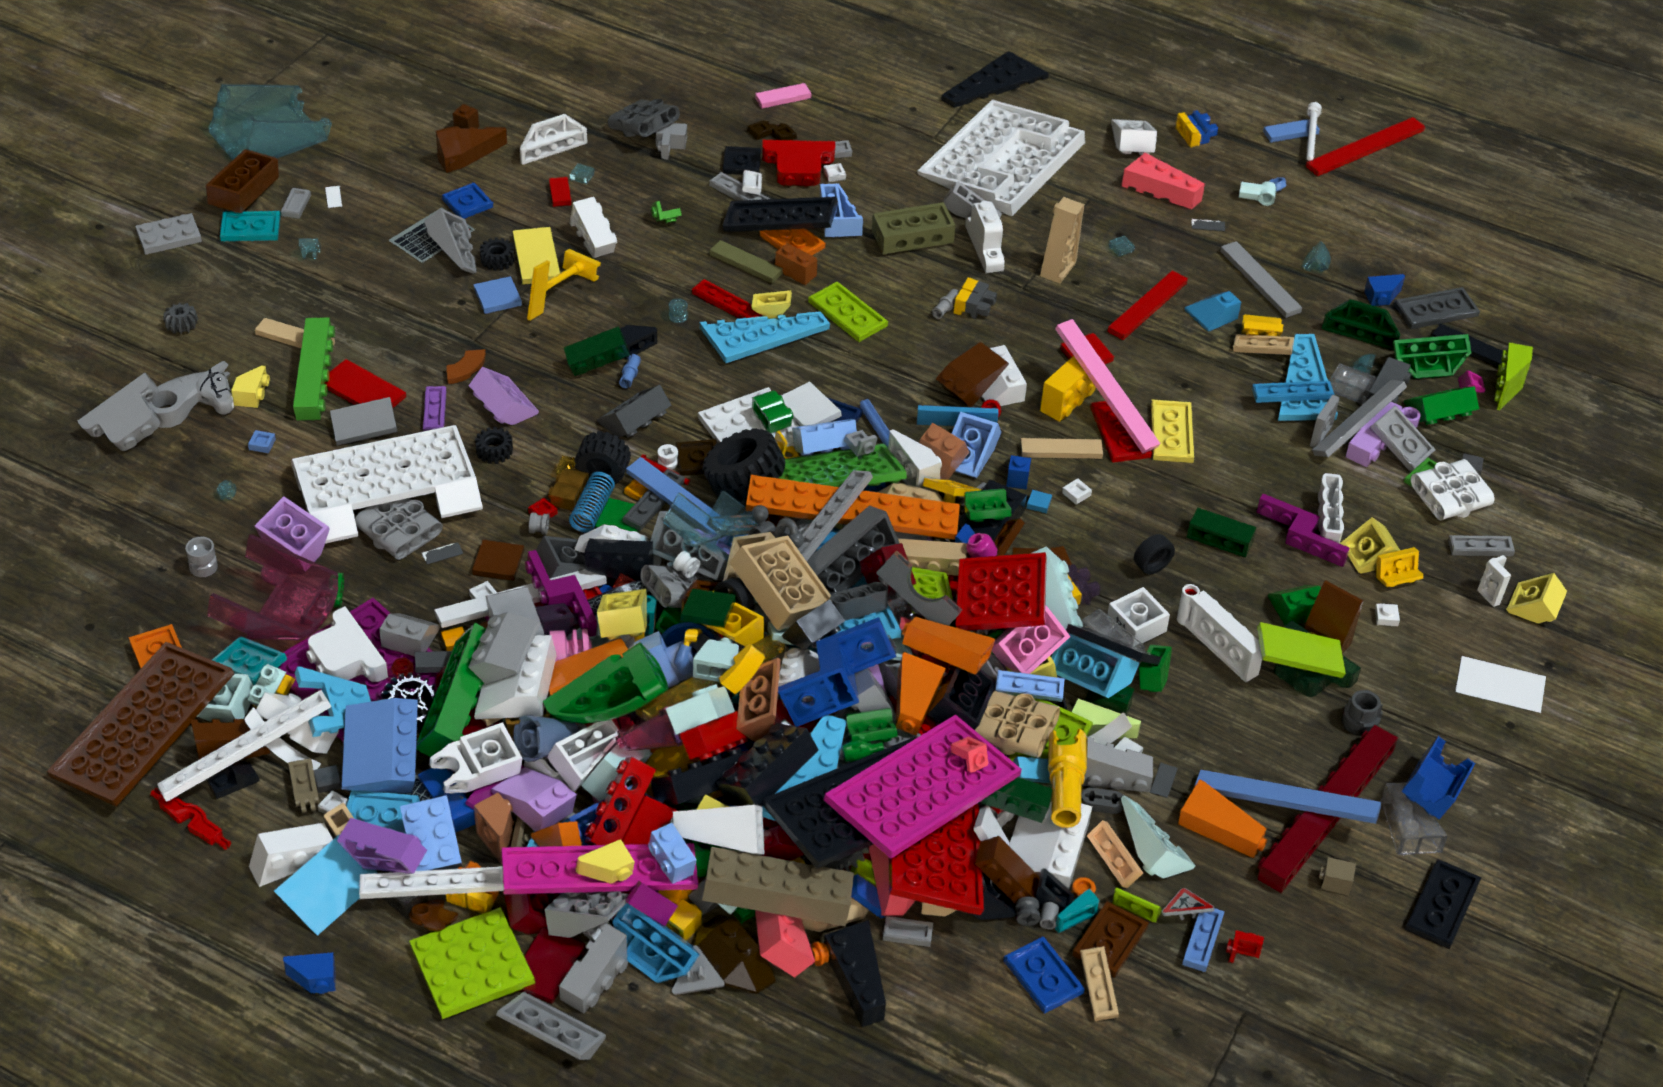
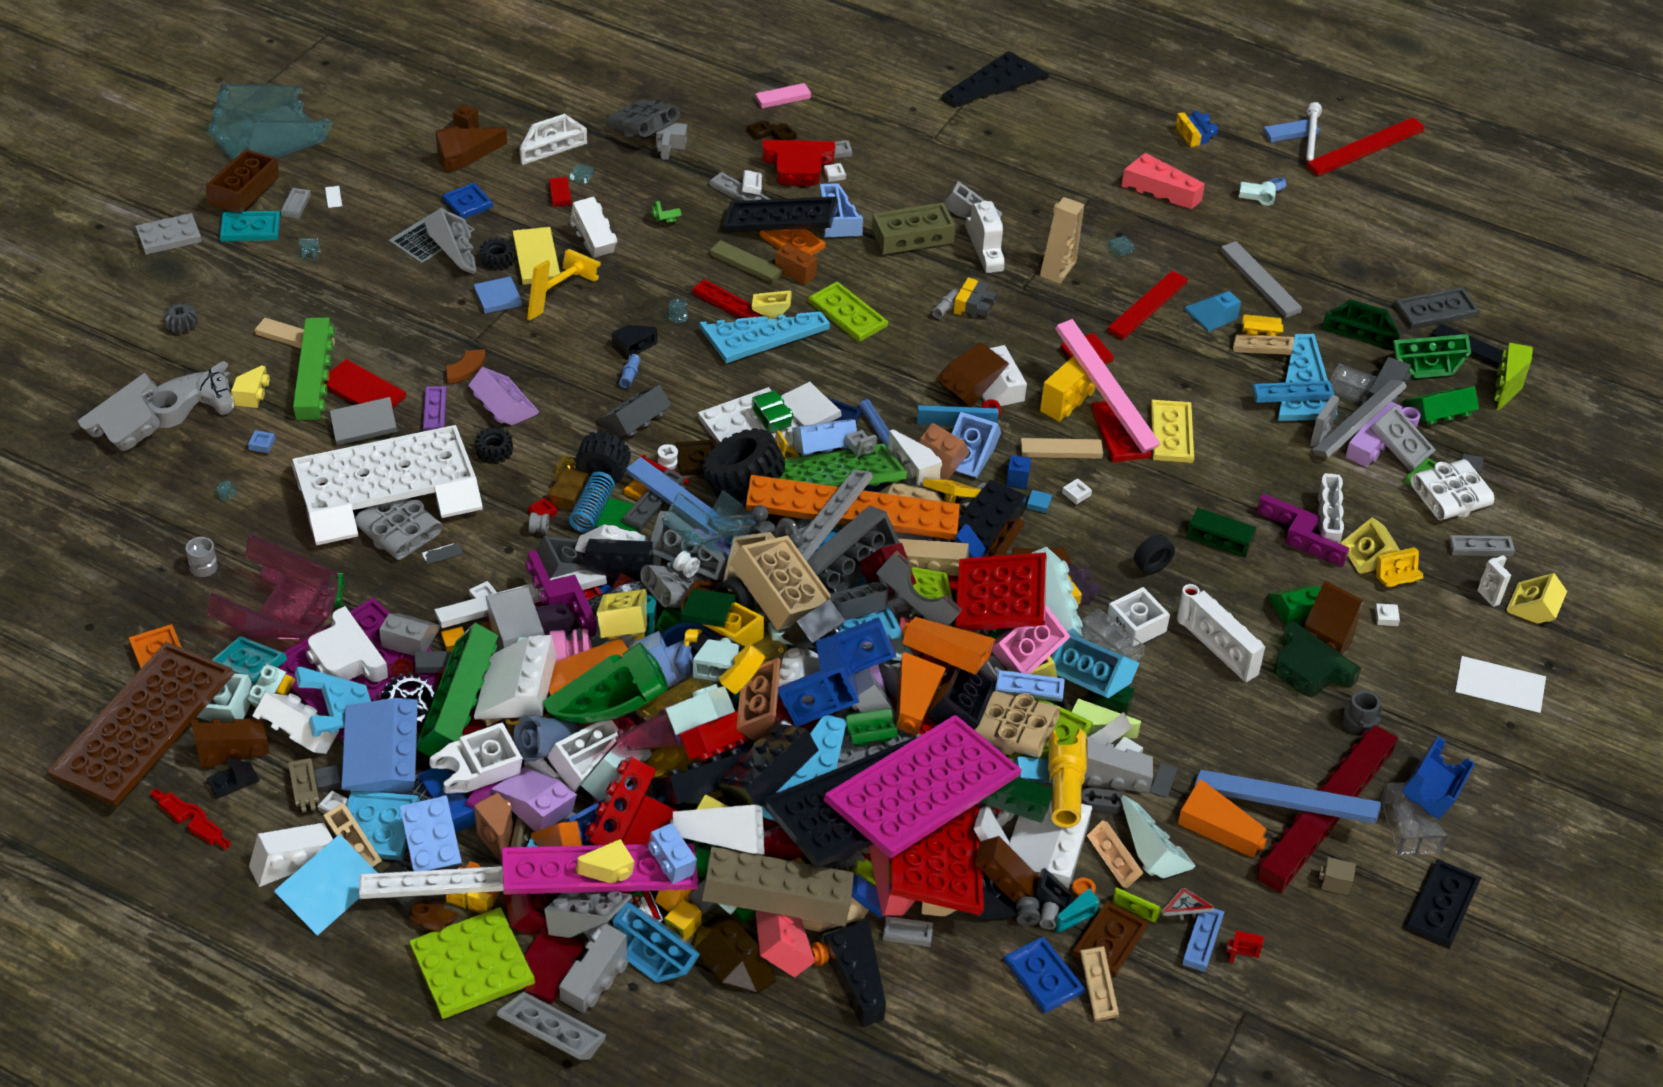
white tile [157,690,332,802] -> none
white sticker [244,708,321,770] -> none
lavender slope [255,496,330,570] -> none
blue slope [283,953,336,993] -> none
medium lavender wedge [337,818,427,874] -> none
light grey slope [468,612,540,684] -> none
reddish brown tile [472,540,524,581] -> none
dark green brick [563,326,630,376] -> none
magenta tile [625,881,678,926] -> none
light grey piece [672,946,725,995] -> none
black tile [723,146,761,175] -> none
green piece [842,740,884,763] -> none
white slope [917,100,1085,216] -> none
coral bracket [950,736,988,773] -> none
green bracket [964,488,1011,522] -> none
dark pink head [966,533,998,558] -> none
black tile [1066,624,1161,665] -> none
white slope [1111,119,1157,155] -> none
green slope [1139,645,1172,692] -> none
dark grey sticker [1192,219,1225,231] -> none
lime tile [1257,622,1346,678] -> none
clear light blue brick [1302,241,1331,272] -> none
clear light blue brick [1349,354,1376,380] -> none
blue slope [1364,274,1405,306] -> none
dark pink slope [1458,370,1485,393] -> none

